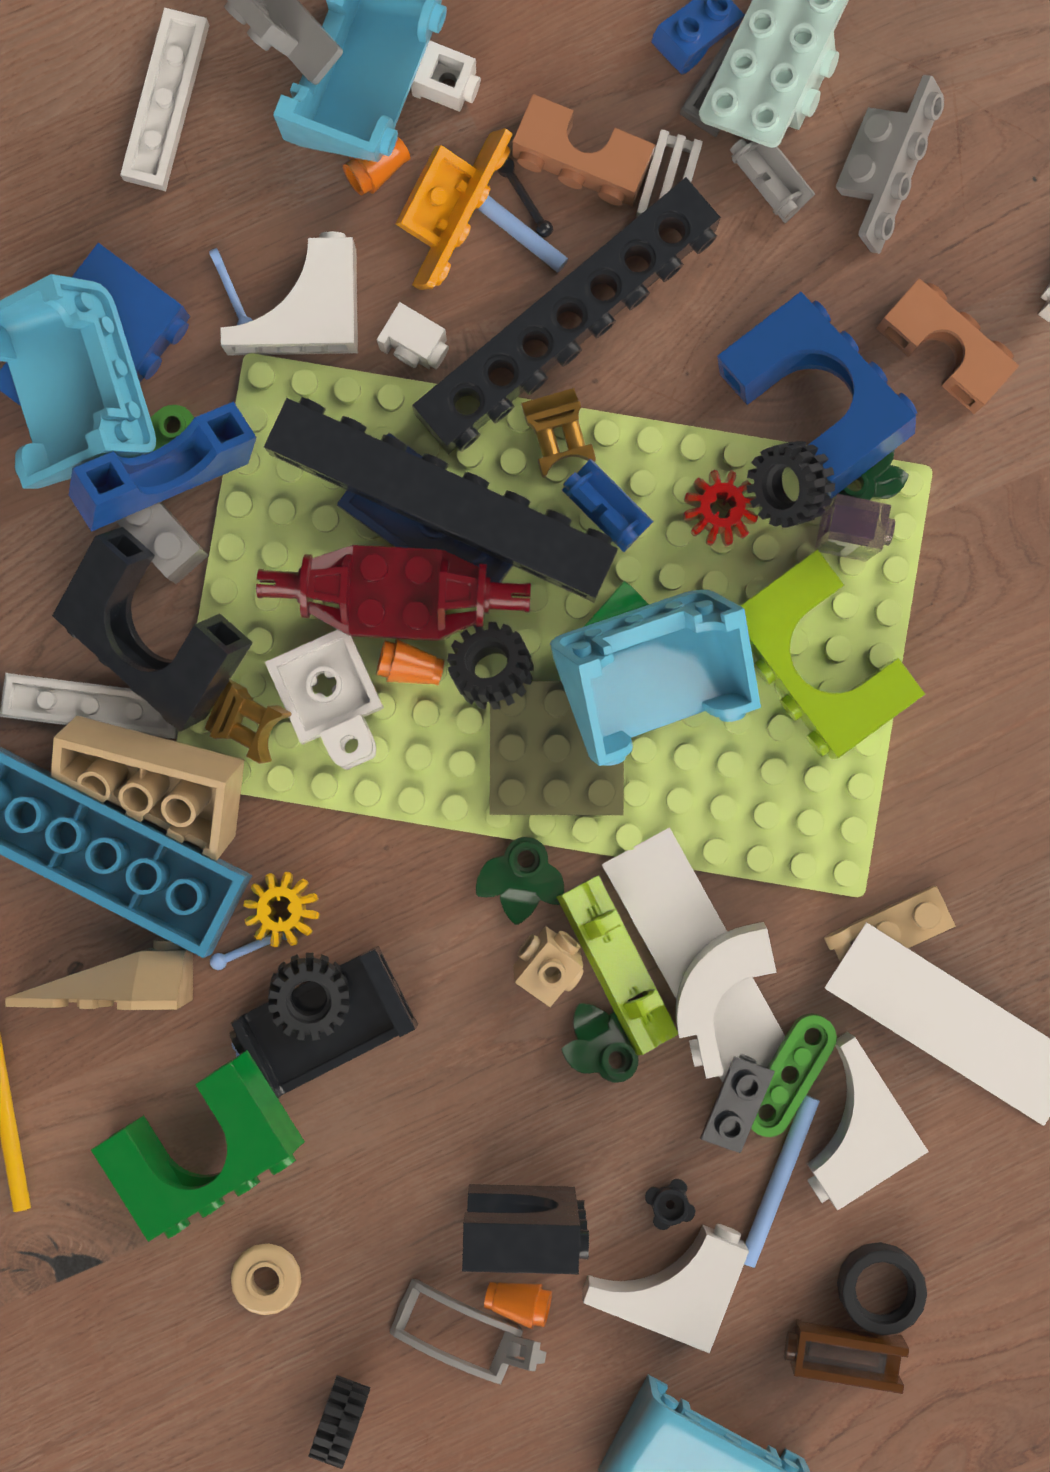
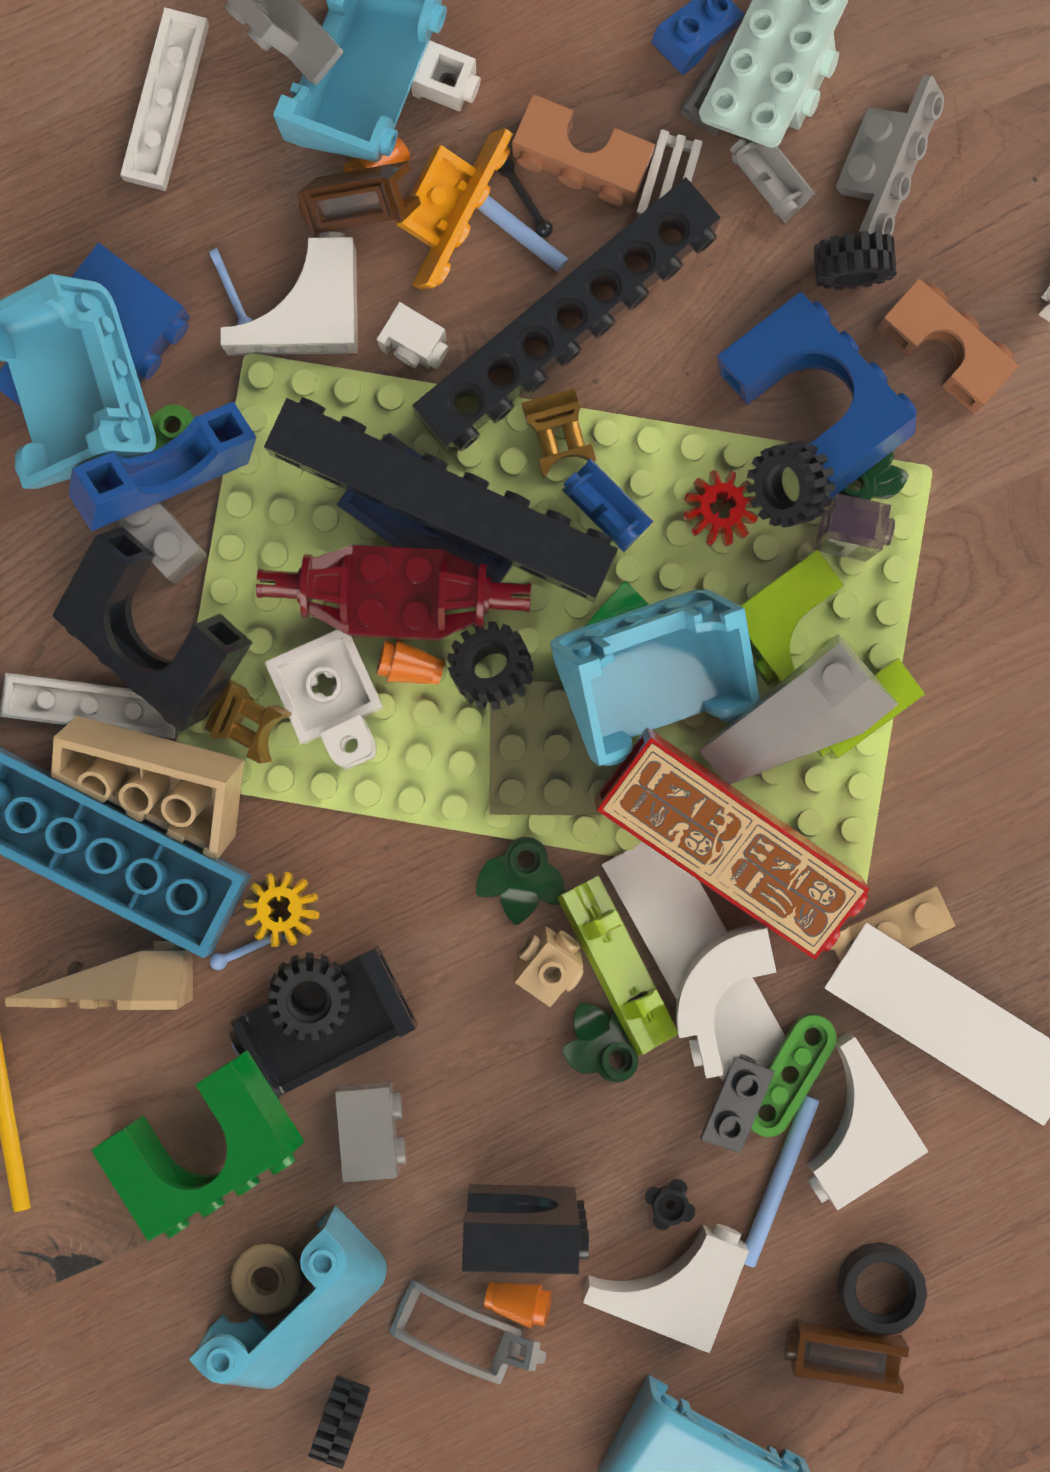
none -> medium azure windscreen [189,1205,387,1389]
none -> reddish brown window [297,161,421,236]
none -> light grey brick [335,1081,407,1183]
none -> brick [594,727,870,960]
none -> light grey wedge [699,634,898,784]
none -> black tyre [814,231,897,290]

